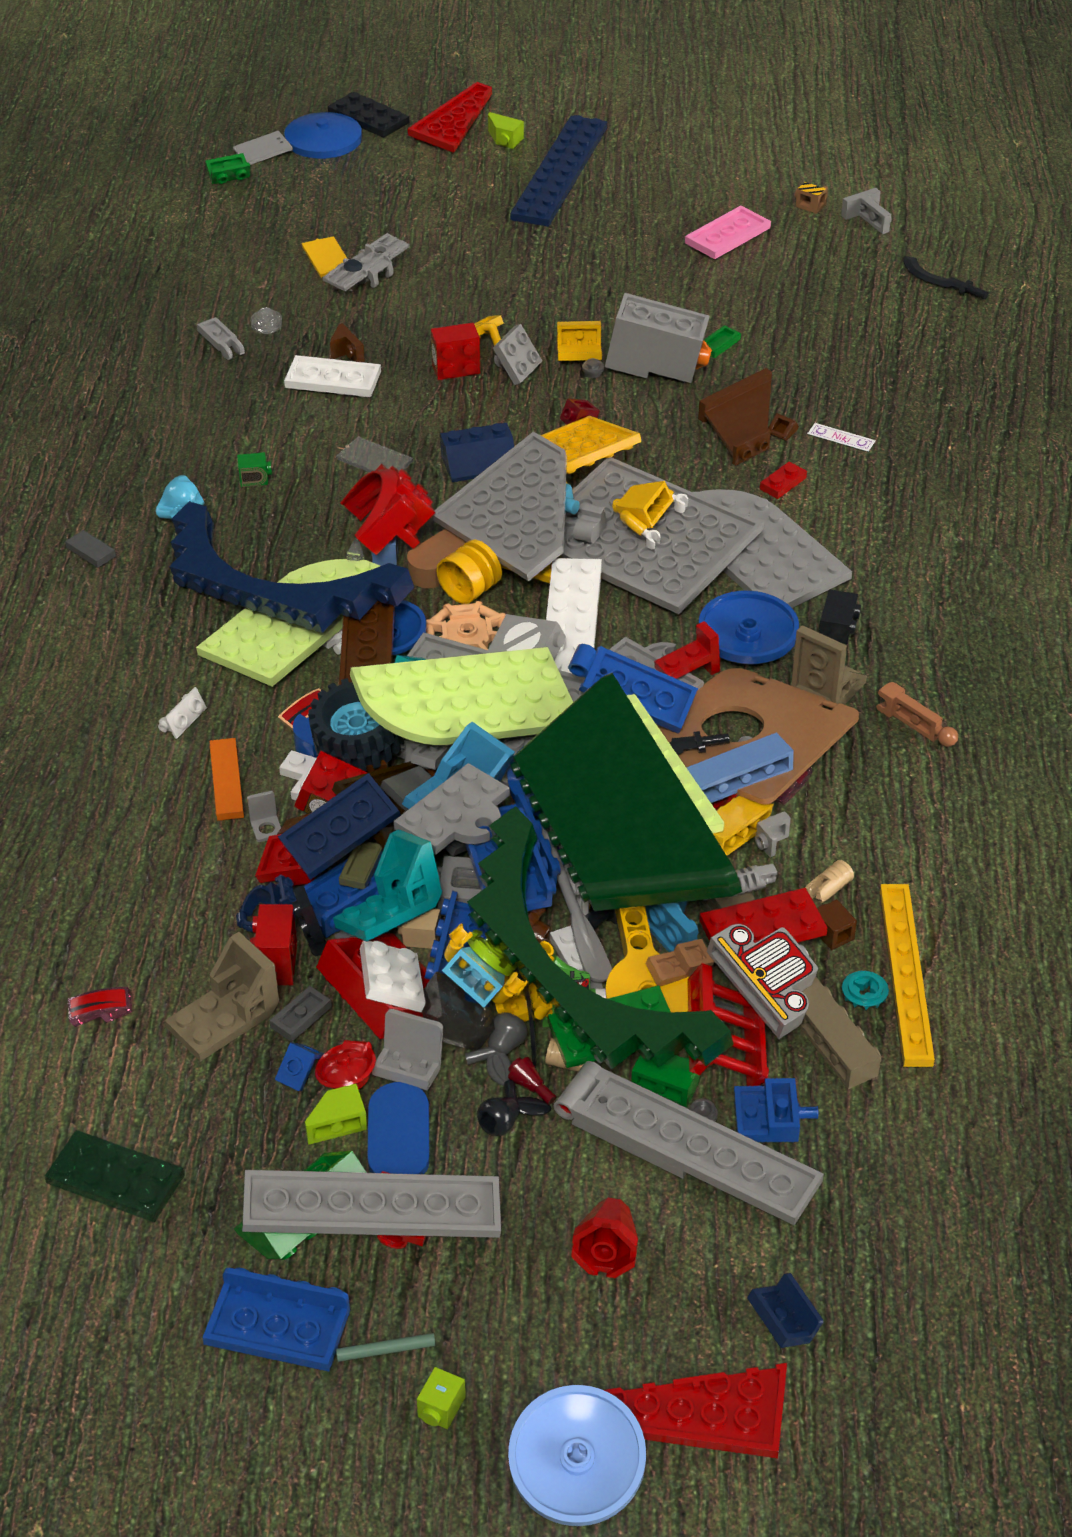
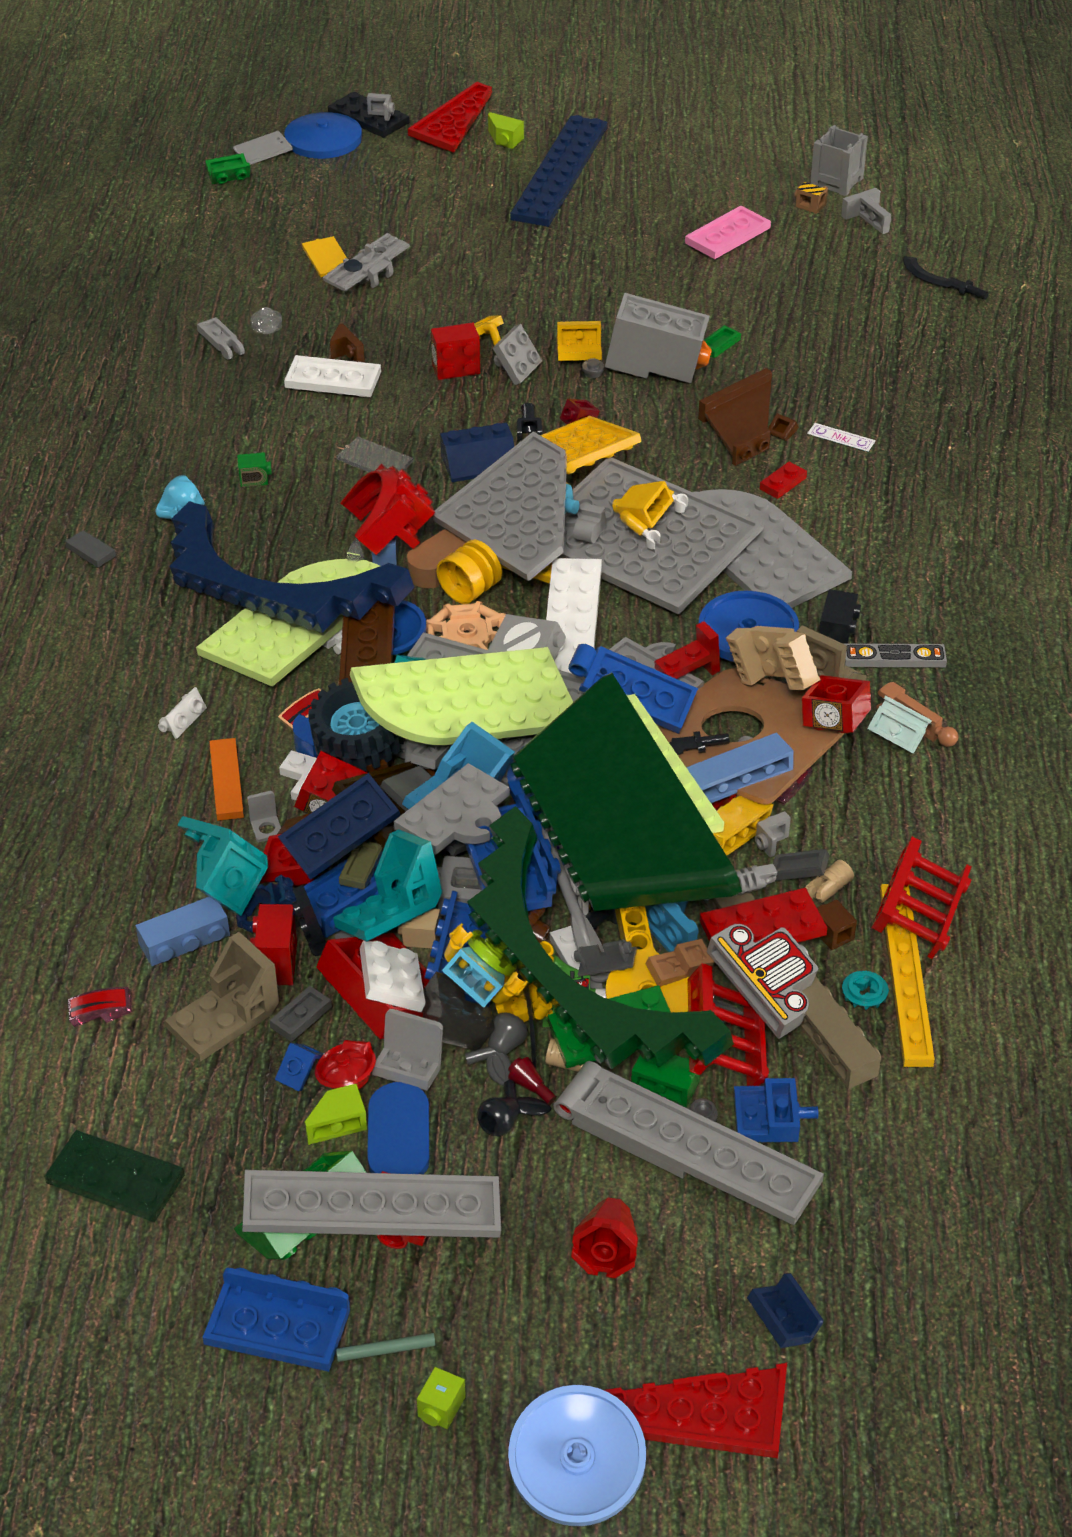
none -> medium blue brick [135,897,230,966]
none -> teal bracket [177,816,268,916]
none -> light grey bracket [367,93,395,121]
none -> black piece [517,403,542,441]
none -> dark grey hinge [574,939,637,977]
none -> tan plate [726,626,820,690]
none -> dark grey tile [773,849,830,881]
none -> red brick [802,675,871,733]
none -> light grey container [810,125,868,196]
none -> tile [845,644,947,668]
none -> light aqua plate [867,695,932,754]
none -> red fence [871,836,972,959]

